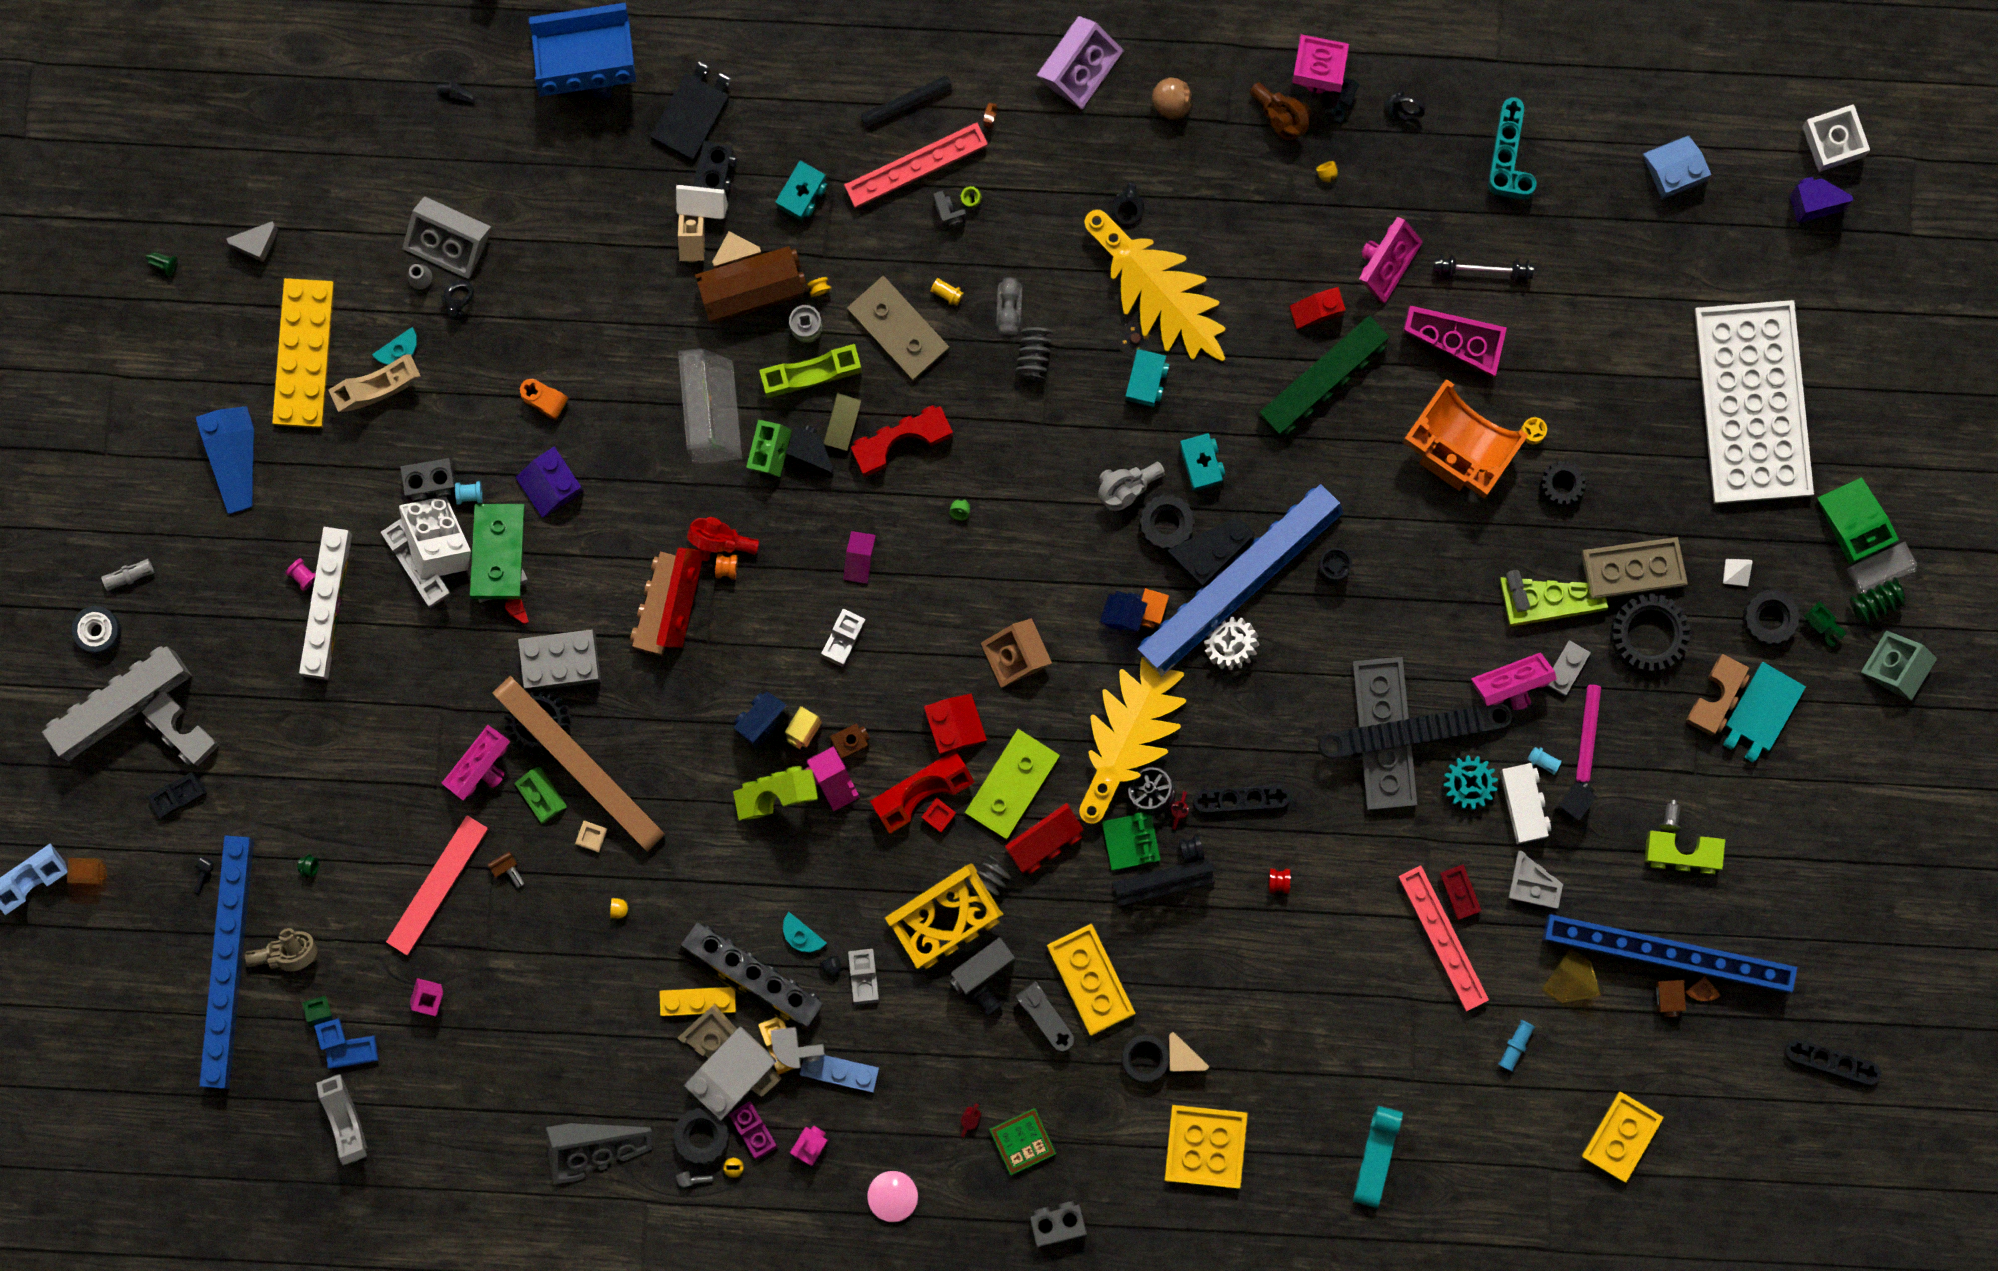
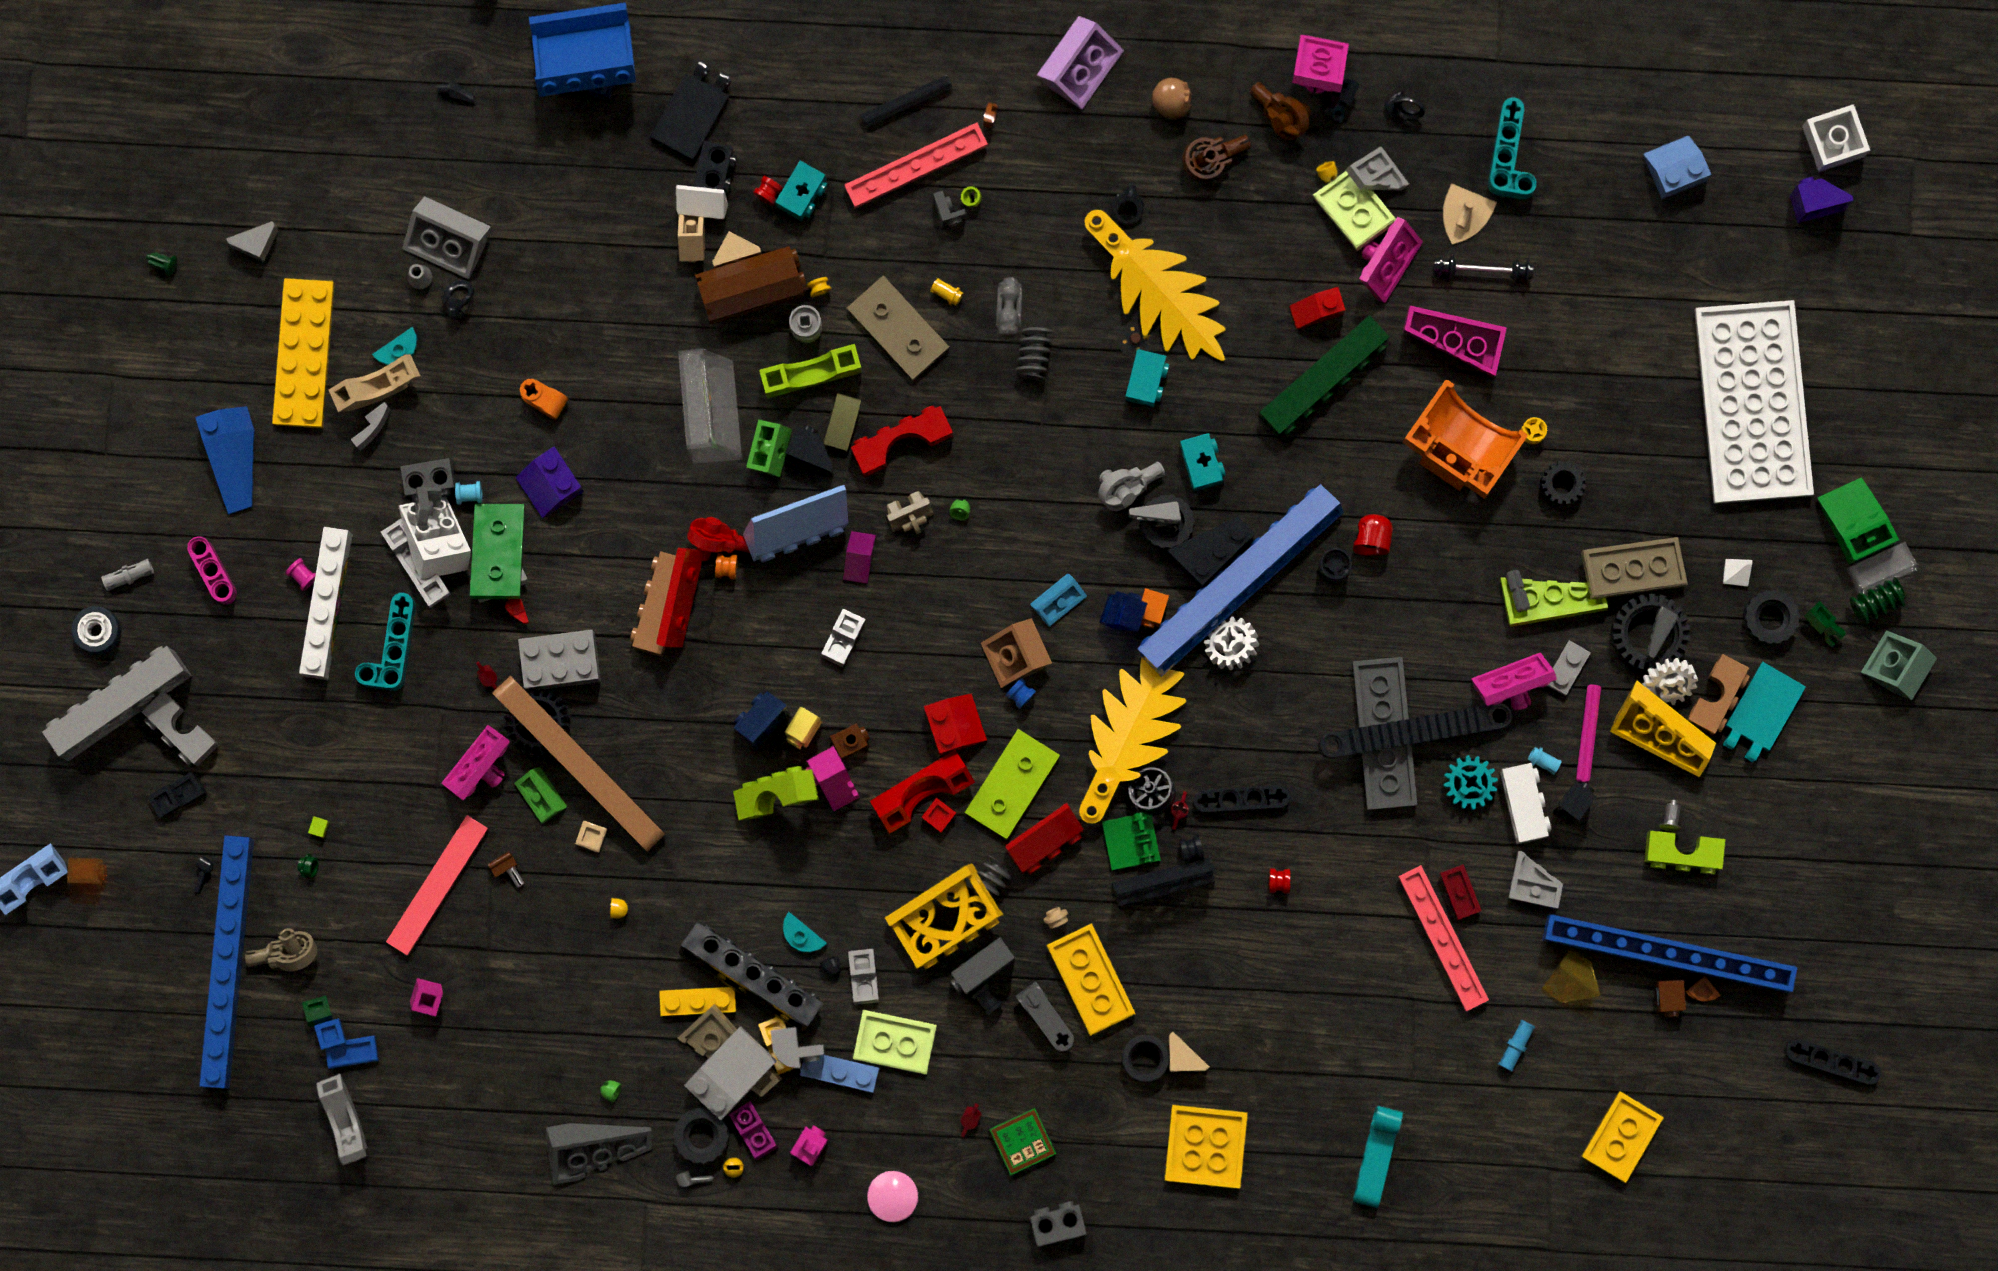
none -> dark pink beam [187,536,237,605]
none -> lime piece [308,816,329,838]
none -> light grey slope [351,402,391,451]
none -> teal beam [355,593,416,691]
none -> dark grey bracket [414,487,442,526]
none -> dark red piece [476,661,498,690]
none -> bright green hinge [600,1080,622,1102]
none -> light blue slope [743,485,848,562]
none -> red wheel [753,176,783,206]
none -> yellowish green tile [853,1010,937,1074]
none -> dark tan hips [887,491,934,534]
none -> blue wheel [1005,678,1036,710]
none -> dark azure slope [1030,574,1087,627]
none -> tan plate [1043,907,1068,928]
none -> light grey slope [1128,501,1181,524]
none -> reddish brown pin [1182,134,1251,181]
none -> yellowish green tile [1313,171,1396,251]
none -> light grey wing [1346,147,1409,190]
none -> red helmet [1353,514,1393,556]
none -> tan shield [1443,184,1496,245]
none -> yellow wedge [1610,681,1716,777]
none -> white gear [1642,658,1698,705]
none -> dark grey slope [1646,606,1678,661]

